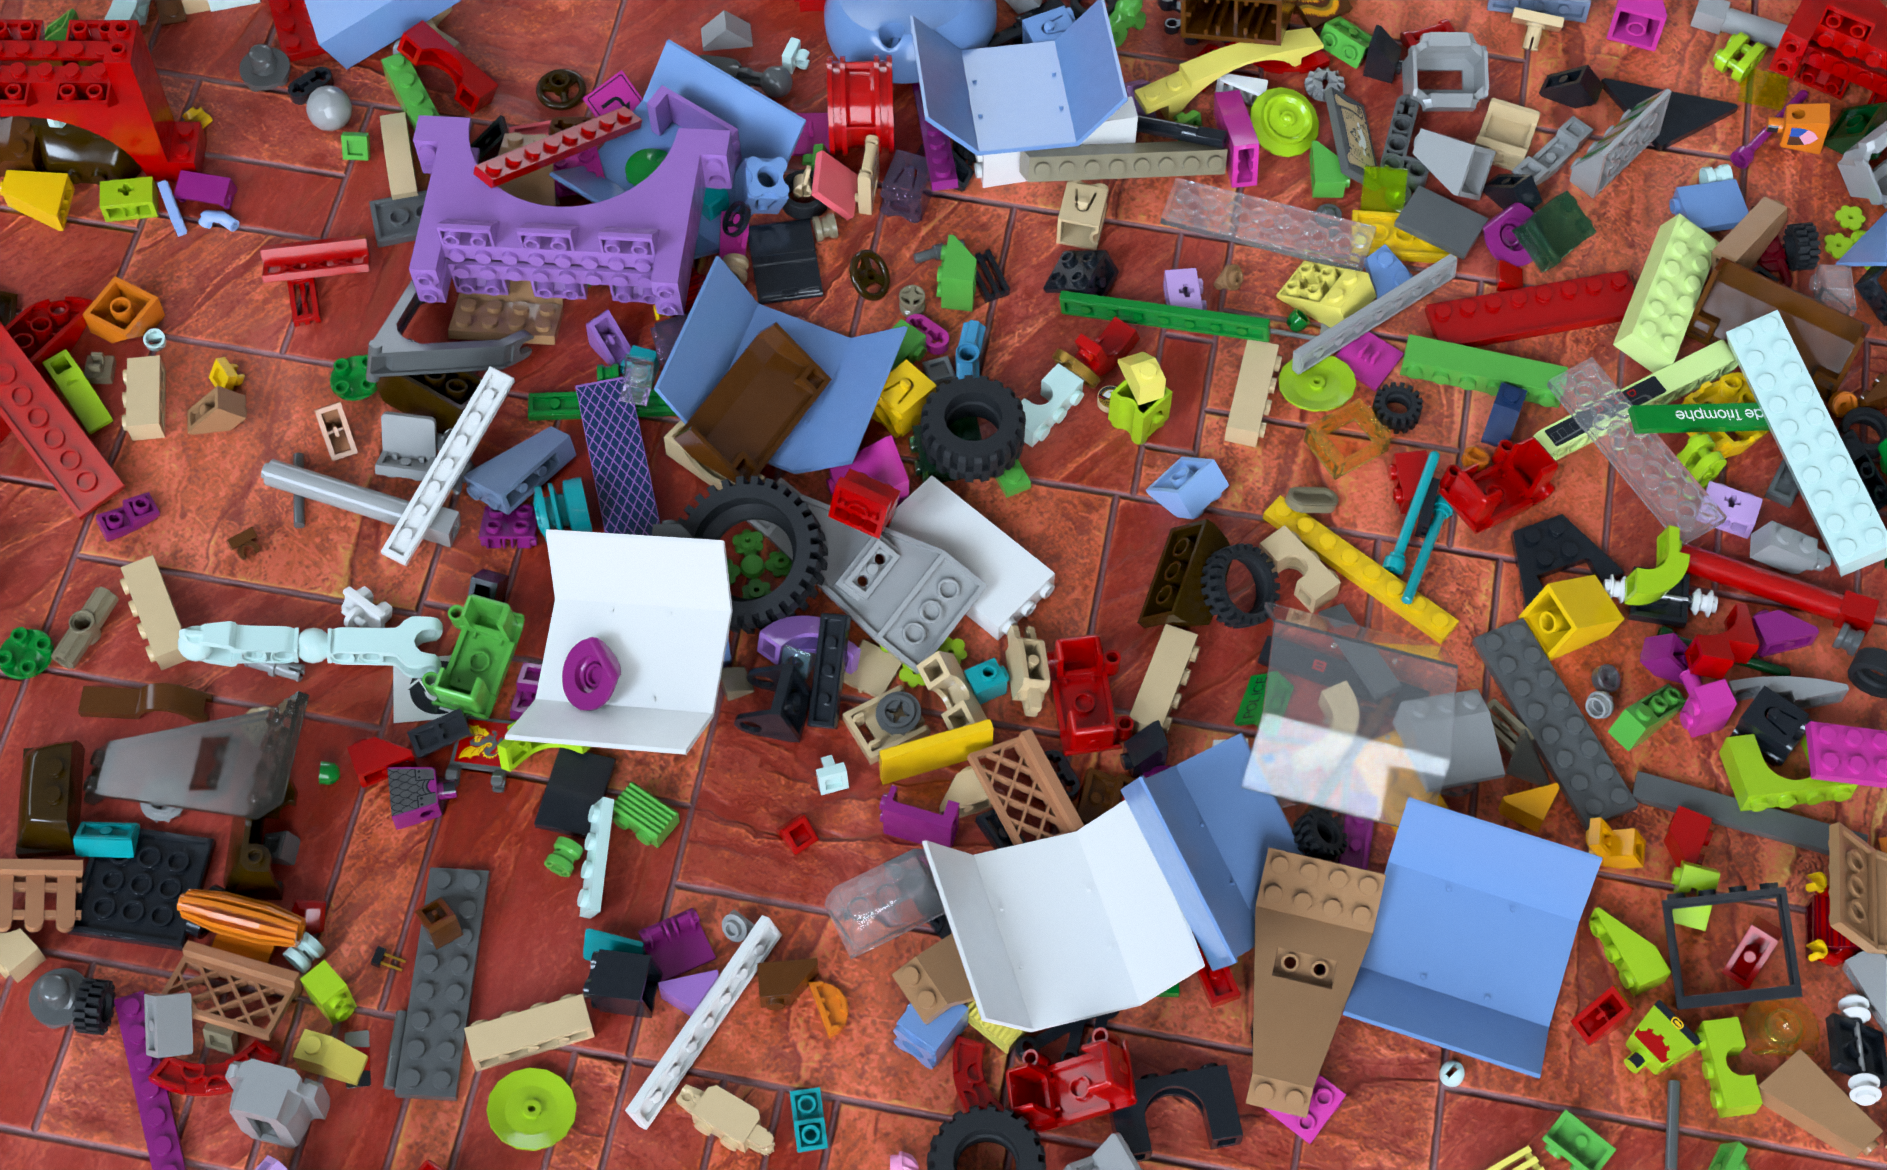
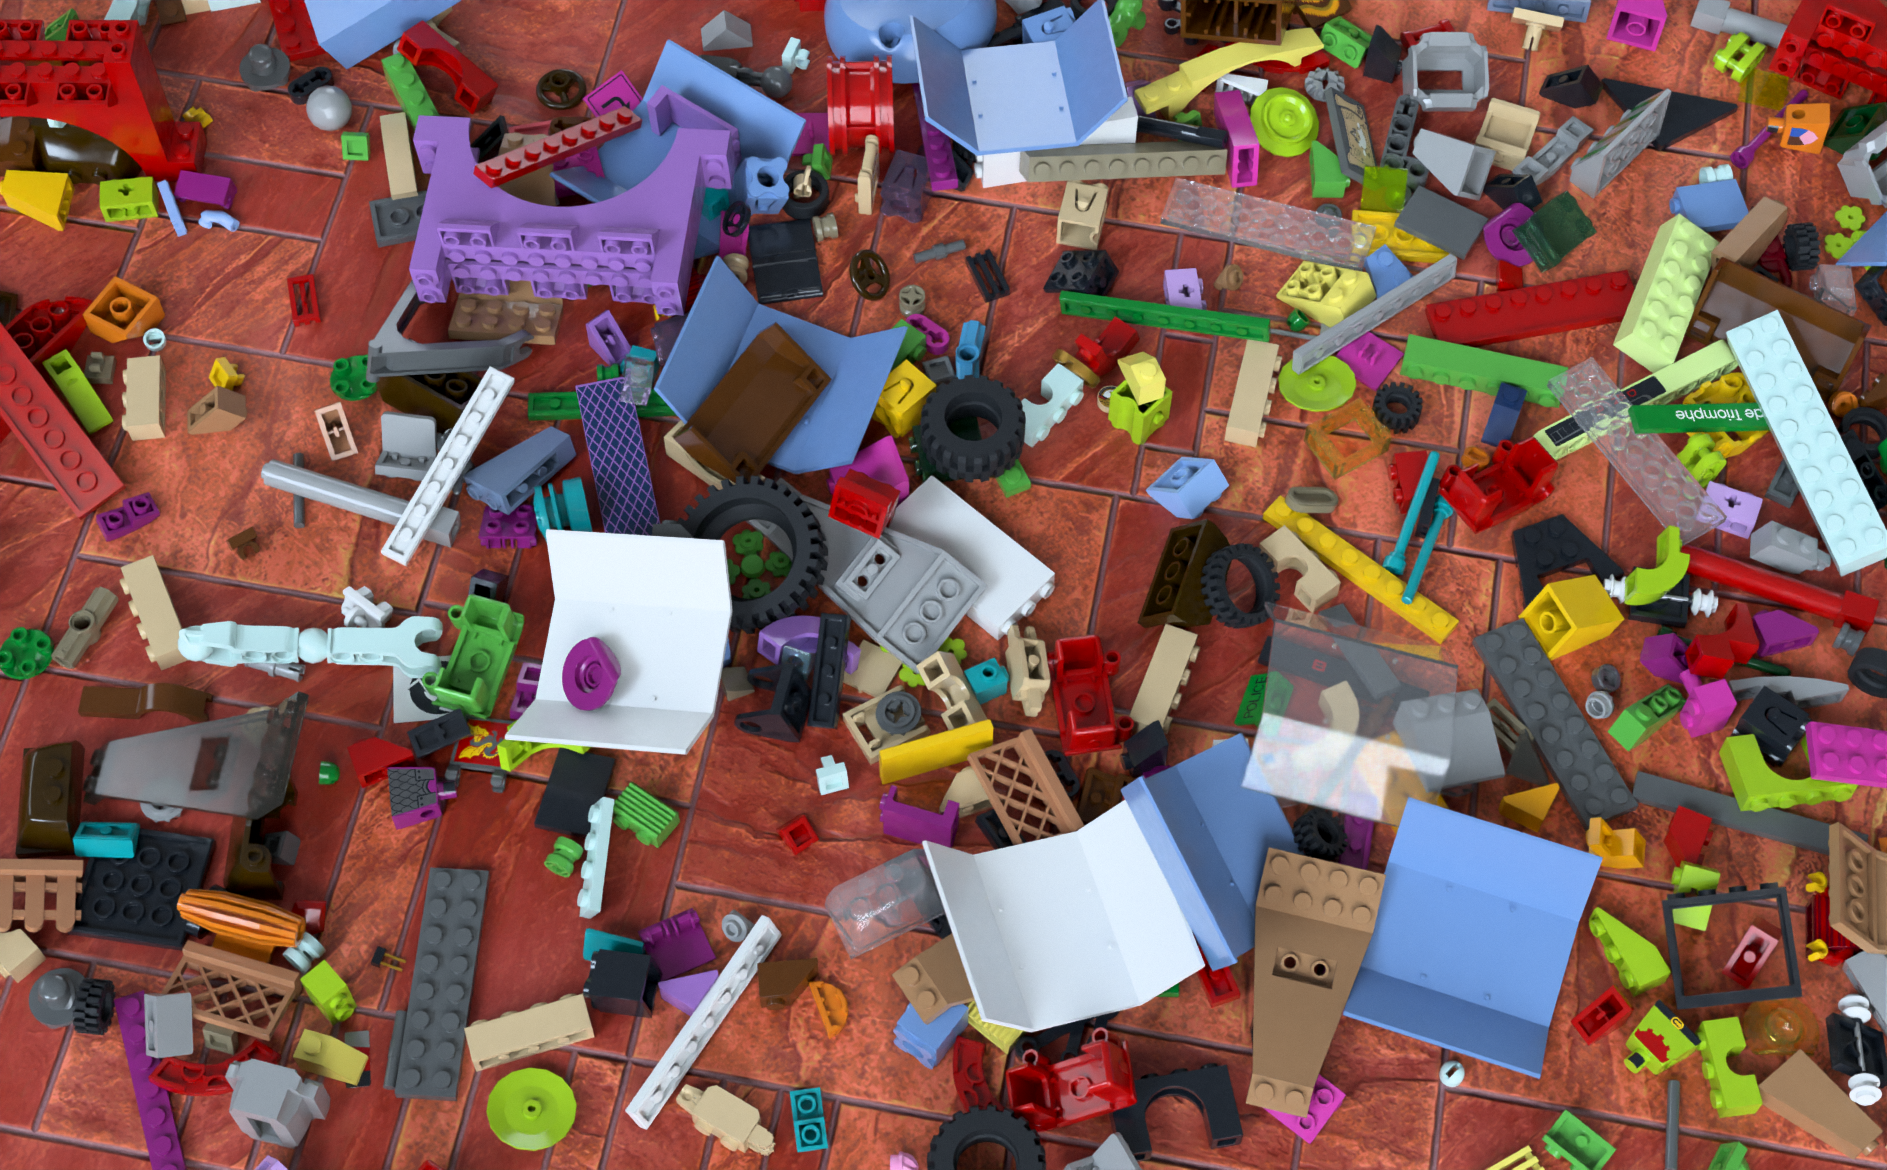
red fence [260,234,371,283] -> none
reddish brown slope [415,897,463,950] -> none
green dish [625,148,668,186] -> none
coral tile [811,150,858,220] -> none
bright green slope [937,234,977,312] -> none

